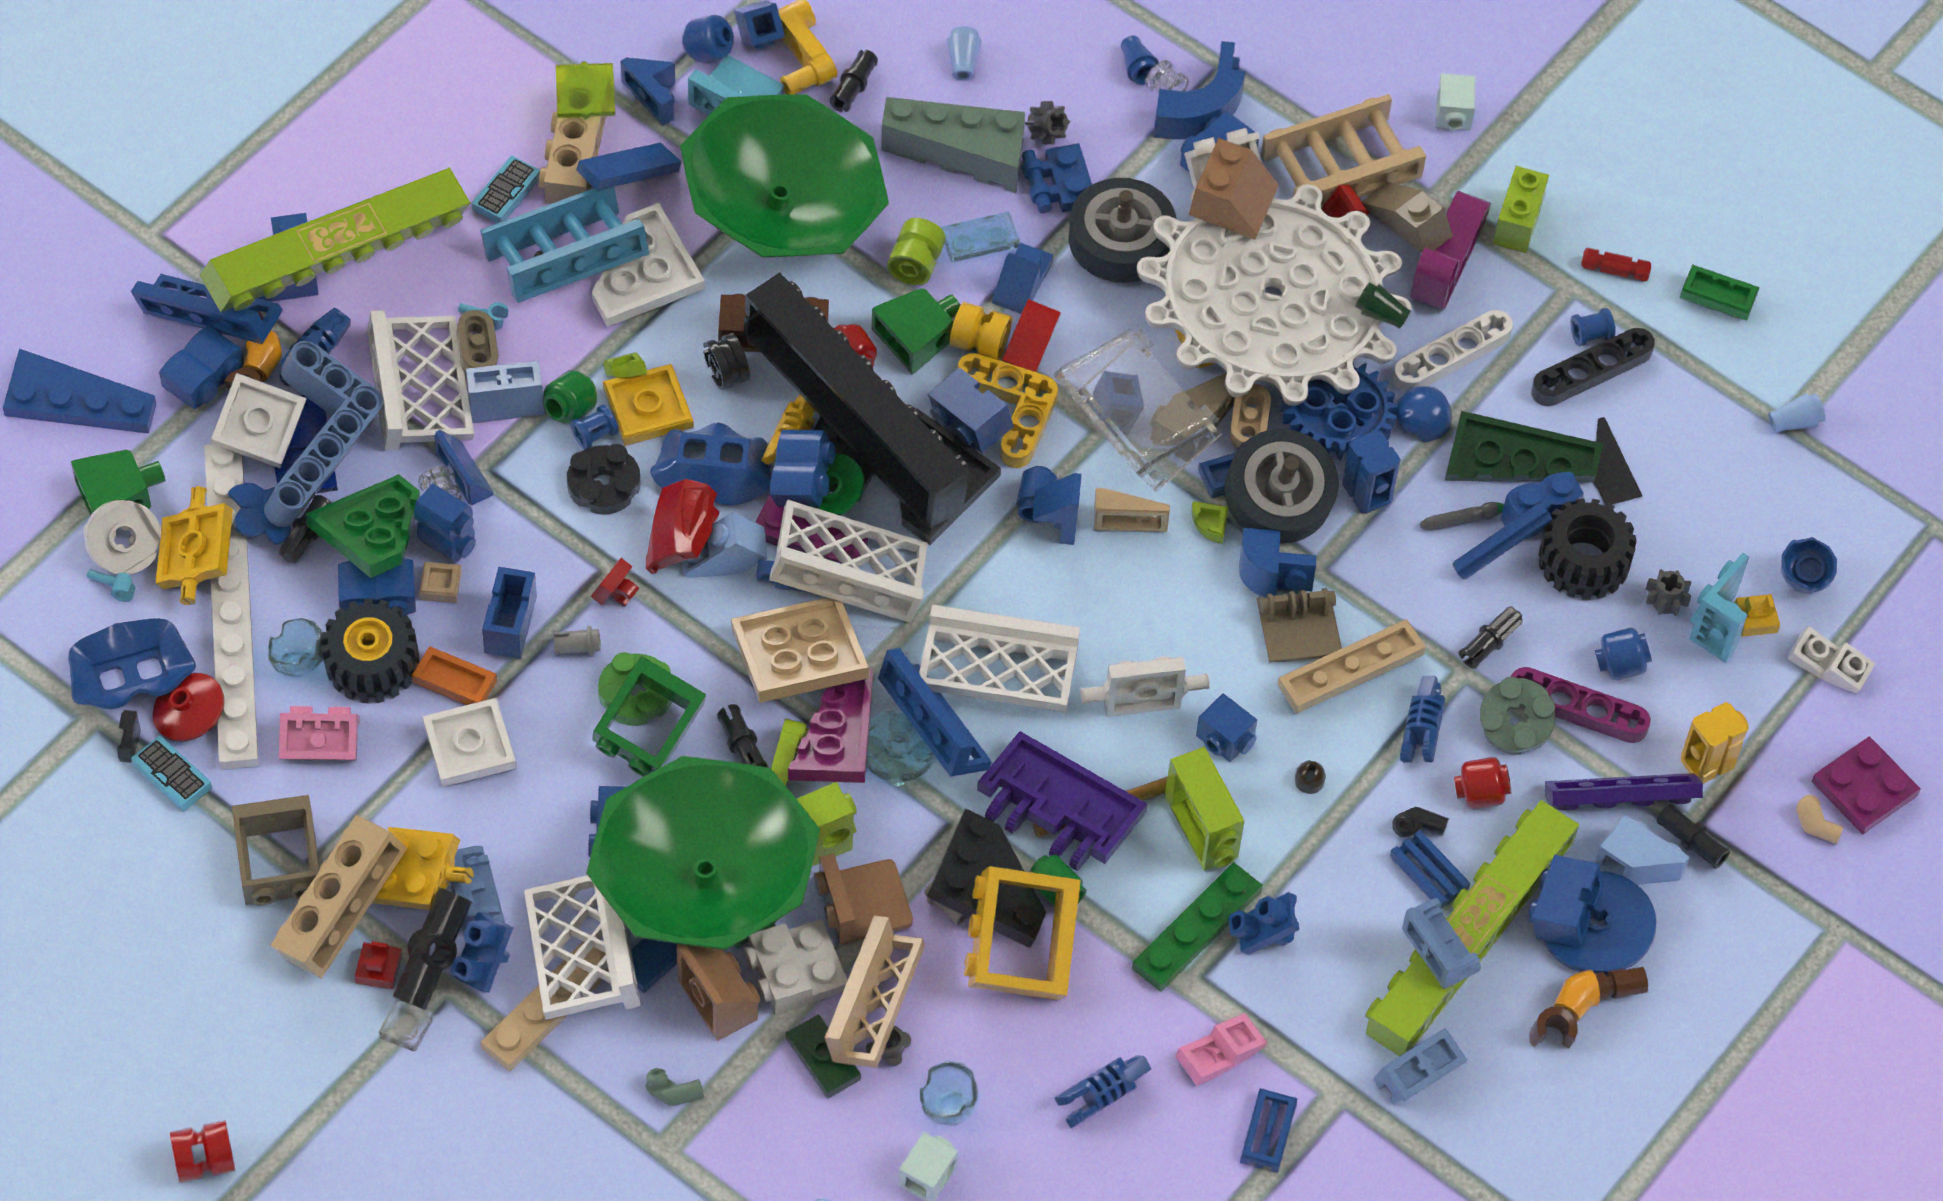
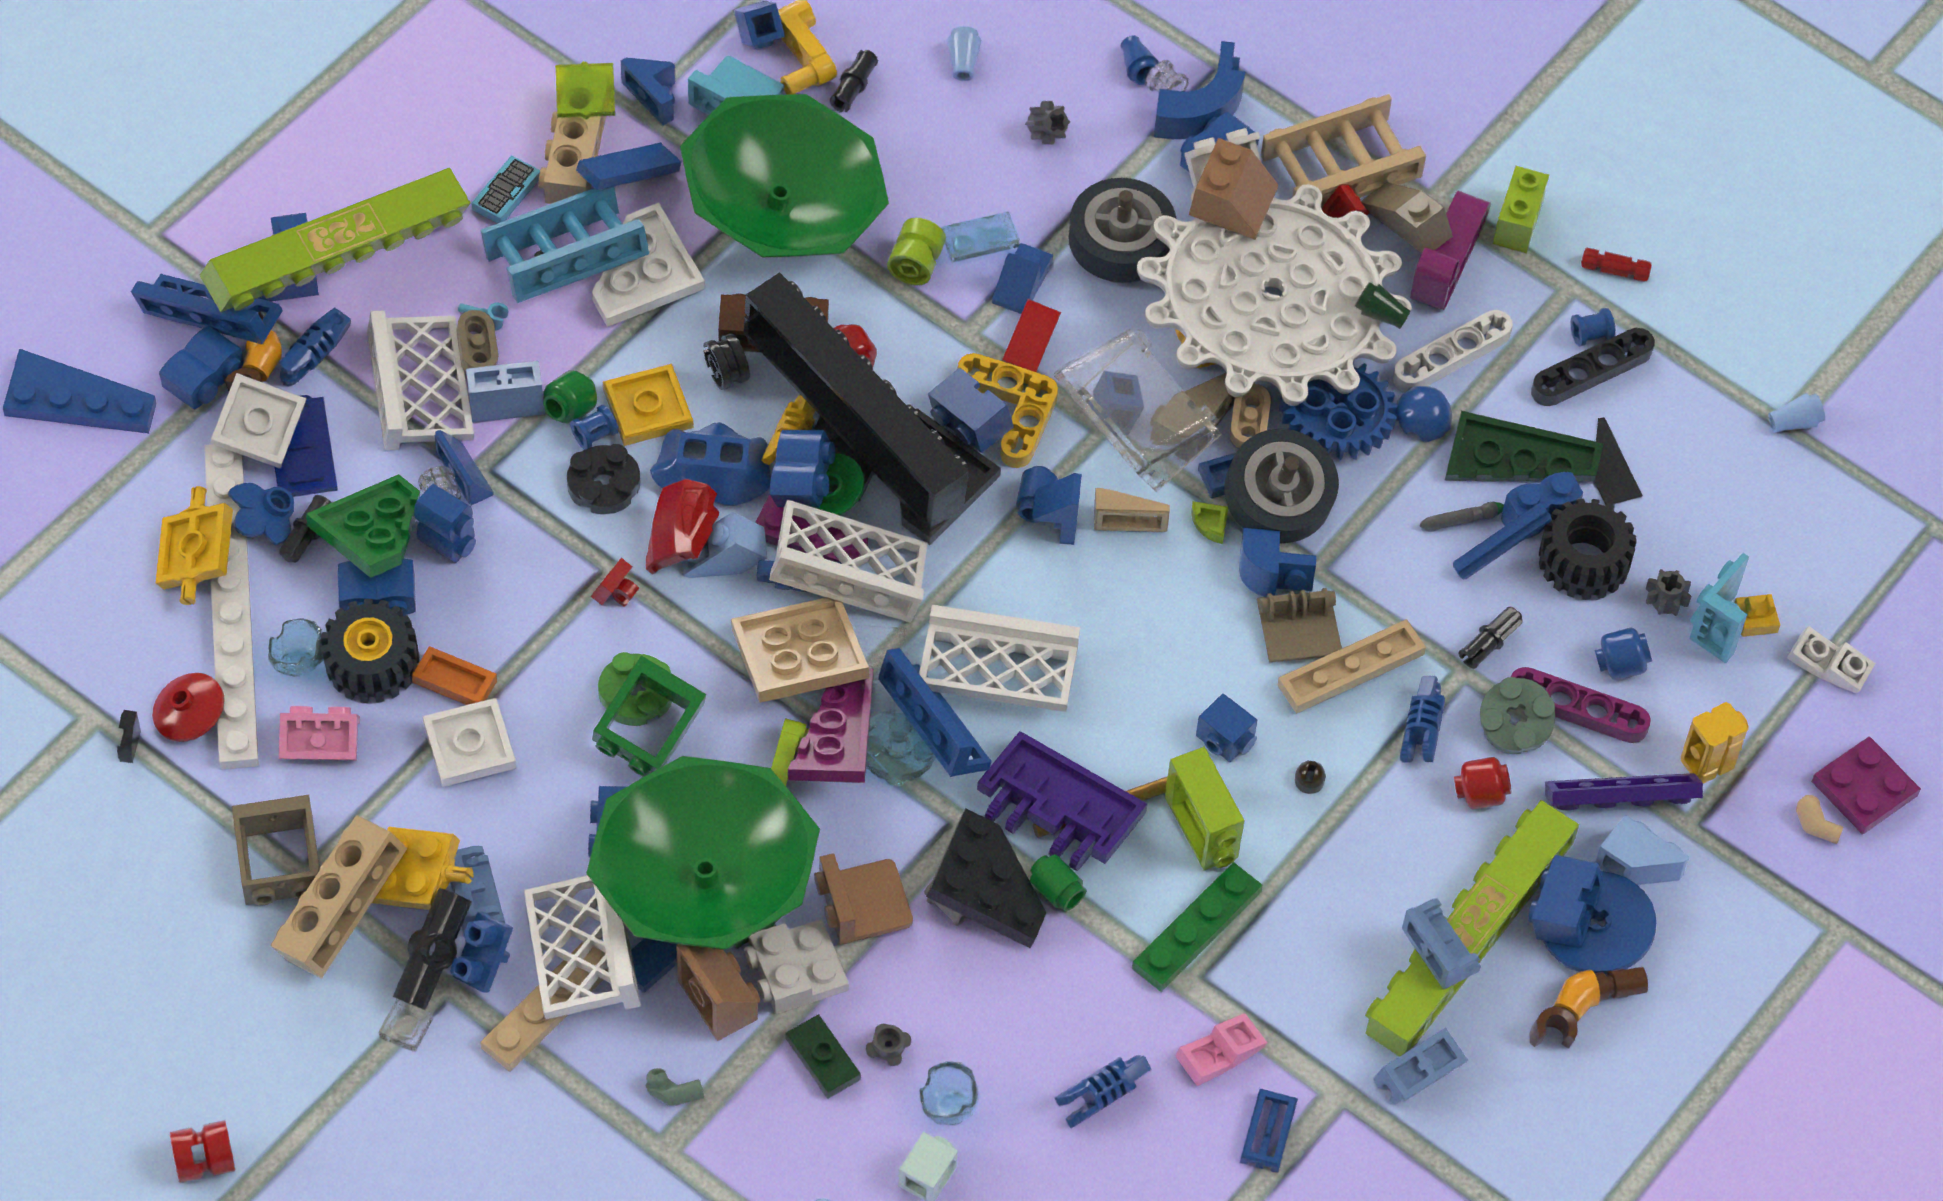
blue piece [68,618,196,709] -> none
green torso [70,449,166,517] -> none
white plate [83,500,161,574] -> none
medium azure hand [87,569,136,602] -> none
tile [131,735,212,812] -> none
medium blue beam [264,341,383,527] -> none
red tile [354,941,403,990] -> none
tan tile [419,562,462,603] -> none
blue brick [482,566,537,659] -> none
light grey pin [553,626,601,656] -> none
lime tile [603,352,647,377] -> none
blue head [682,14,734,63] -> none
black pin [717,704,768,767] -> none
lime brick [796,782,857,867] -> none
tan fence [825,915,925,1068] -> none
green torso [871,288,960,374] -> none
sand green wedge [881,97,1026,193] -> none
yellow wheel [949,301,1013,360] -> none
yellow window [964,866,1081,1000] -> none
blue plate [1021,143,1092,214] -> none
white plate [1080,656,1210,717] -> none
blue hips [1229,892,1300,955] -> none
blue brick [1342,430,1401,514] -> none
blue tile [1390,830,1470,909] -> none
black arm [1392,806,1449,837] -> none
light aqua brick [1436,73,1475,130] -> none
black pin [1656,804,1730,869] -> none
green plate [1680,264,1760,321] -> none
blue hair [1781,537,1837,593] -> none

